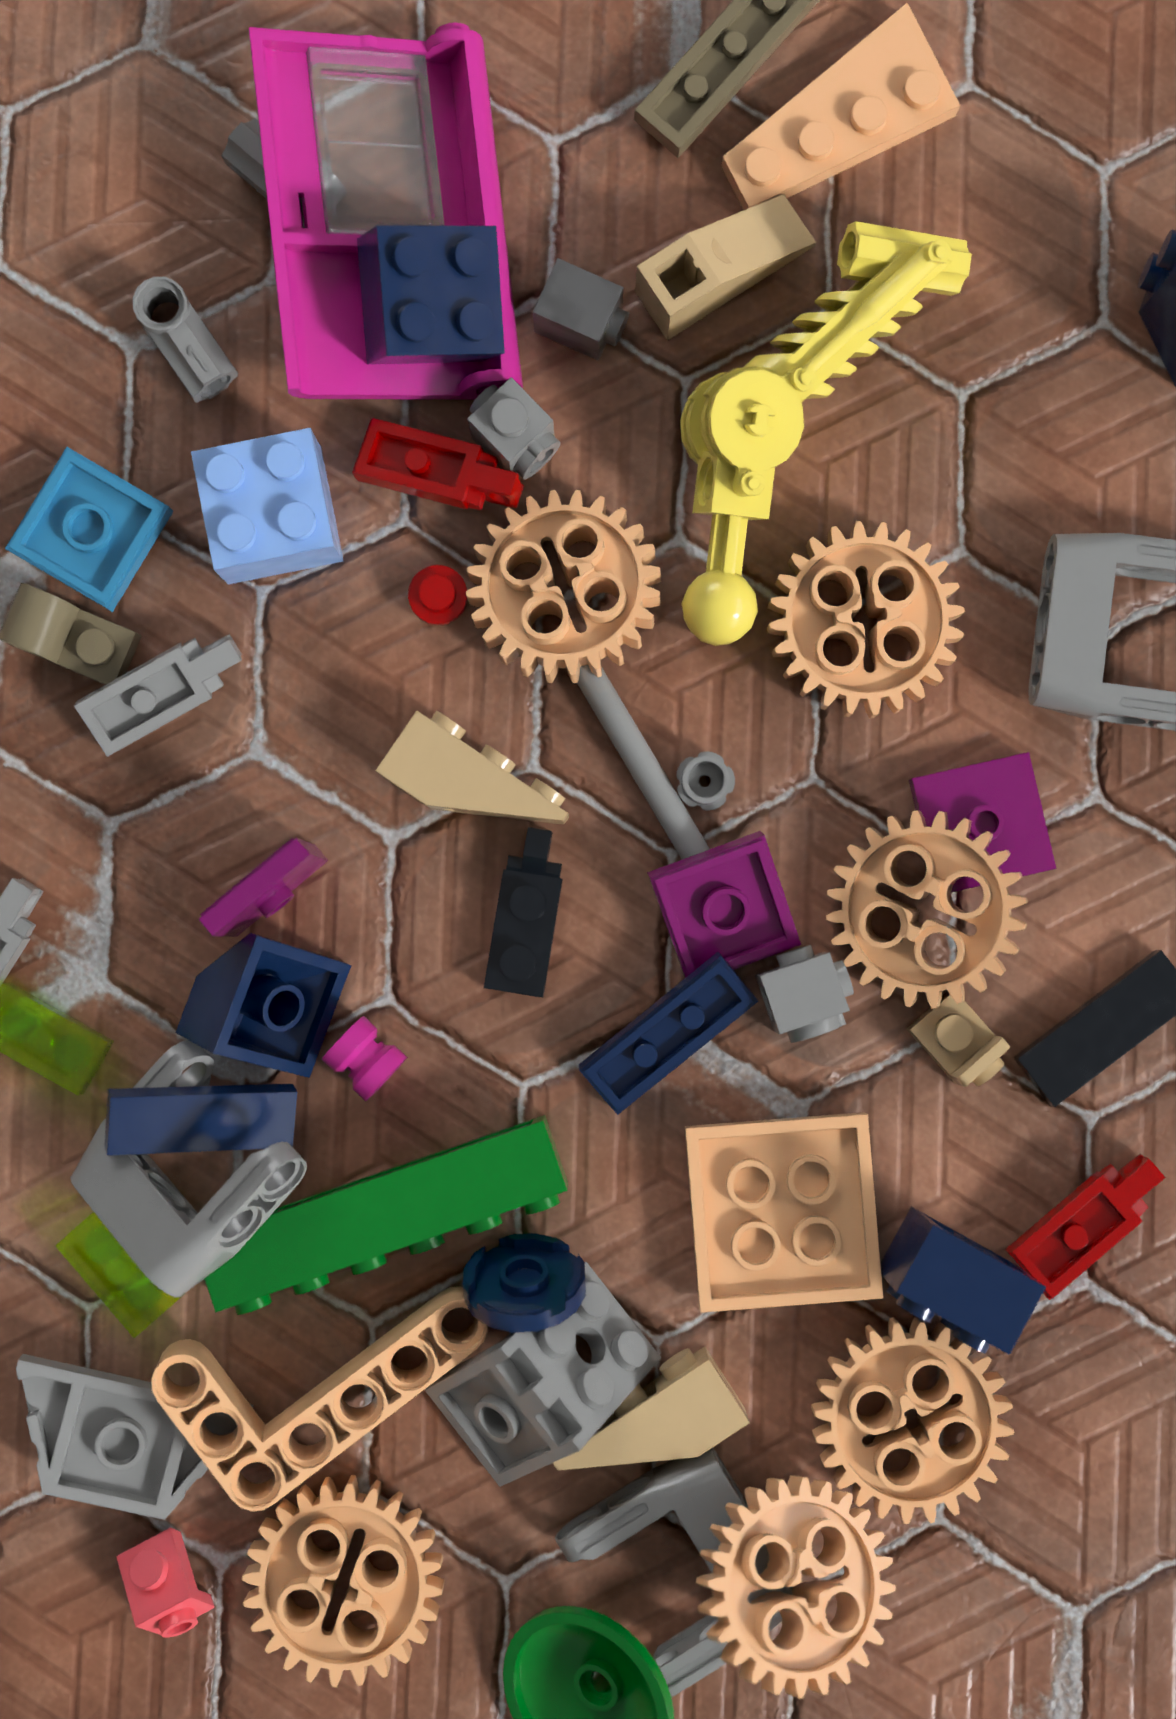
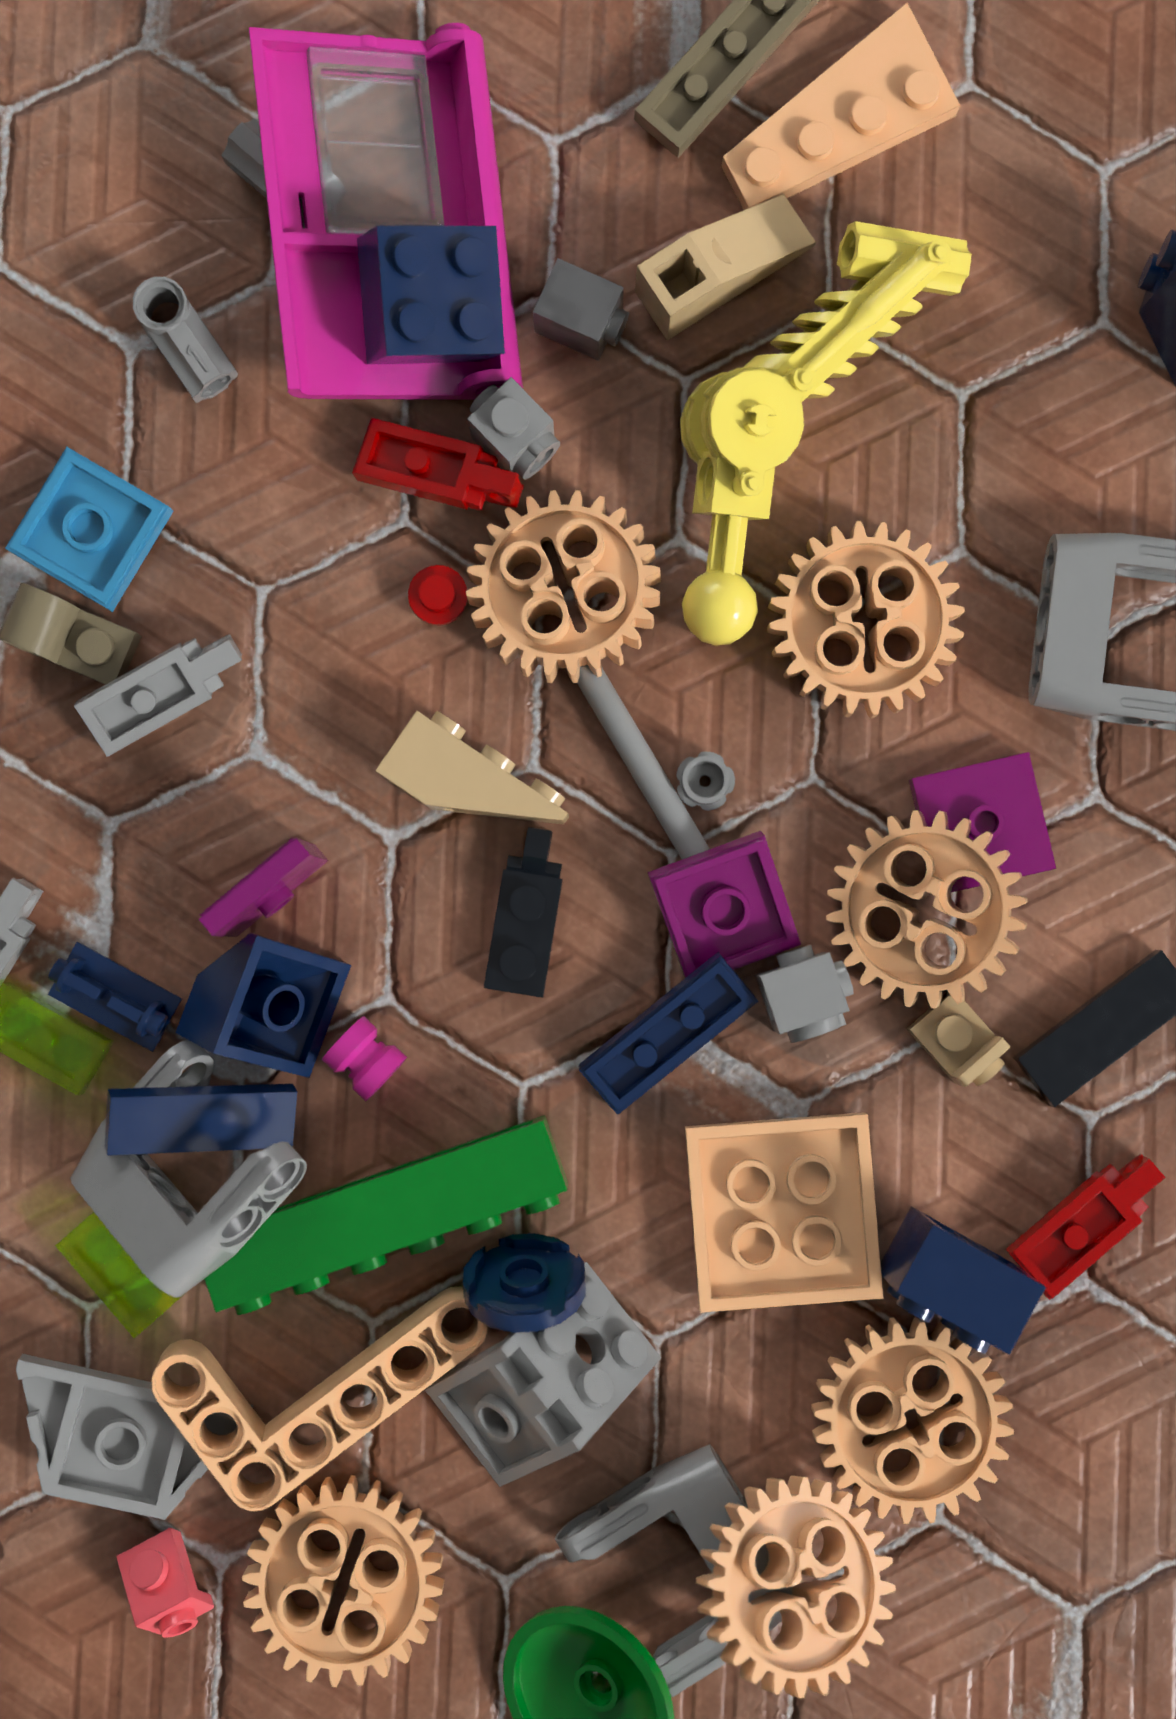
light blue brick [191,428,344,585] -> none
tan slope [553,1347,750,1470] -> none
none -> dark blue hinge [48,942,183,1052]

